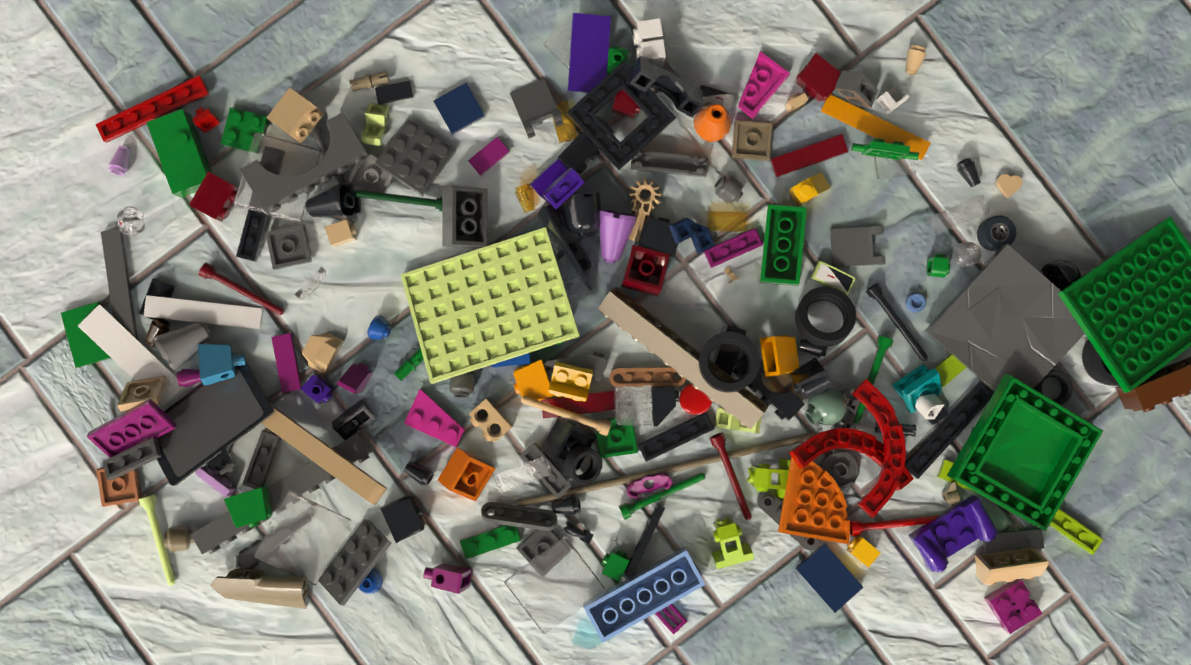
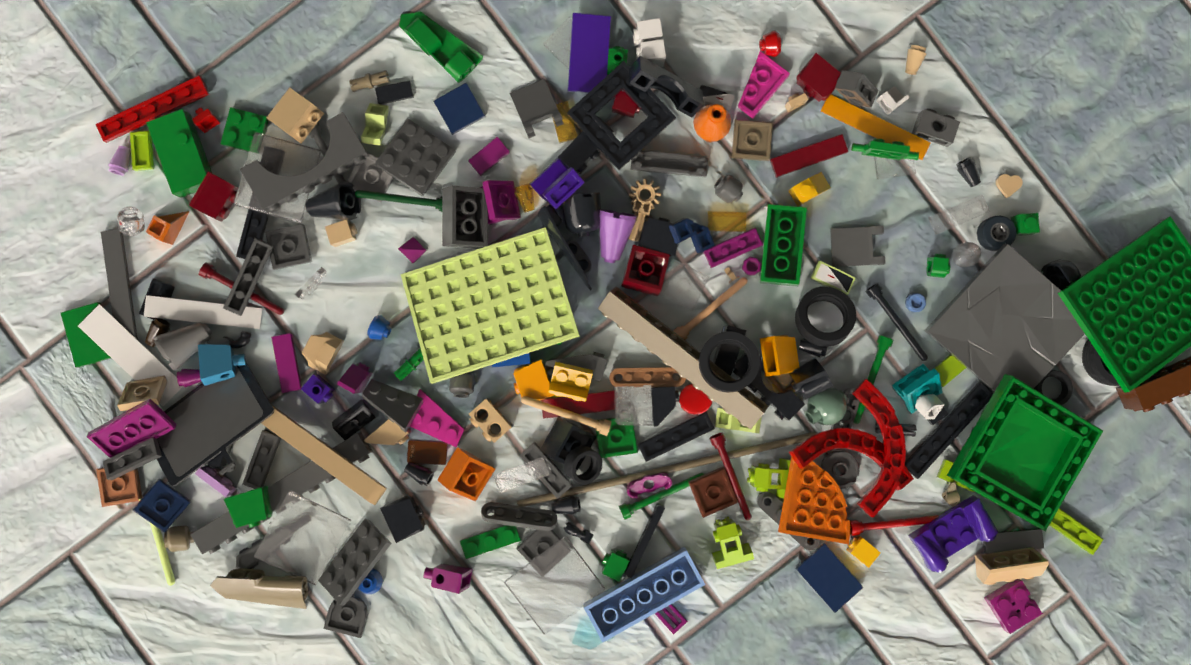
none -> lime tile [130,131,154,171]
none -> dark blue tile [133,478,191,532]
none -> orange slope [146,211,189,245]
none -> dark grey brick [223,238,274,316]
none -> black arm [223,331,251,348]
none -> dark grey tile [323,595,368,638]
none -> dark grey wing [362,379,423,433]
none -> tan slope [364,419,411,445]
none -> magenta slope [398,237,427,264]
none -> green panel [399,11,483,83]
none -> reddish brown sticker [407,440,447,465]
none -> magenta bracket [479,180,521,225]
none -> light nougat piece [673,277,748,340]
none -> copper plate [688,467,738,518]
none -> magenta tile [742,257,761,276]
none -> red cone [759,30,781,57]
none -> dark grey brick [912,109,960,147]
none -> green brick [1010,213,1040,236]

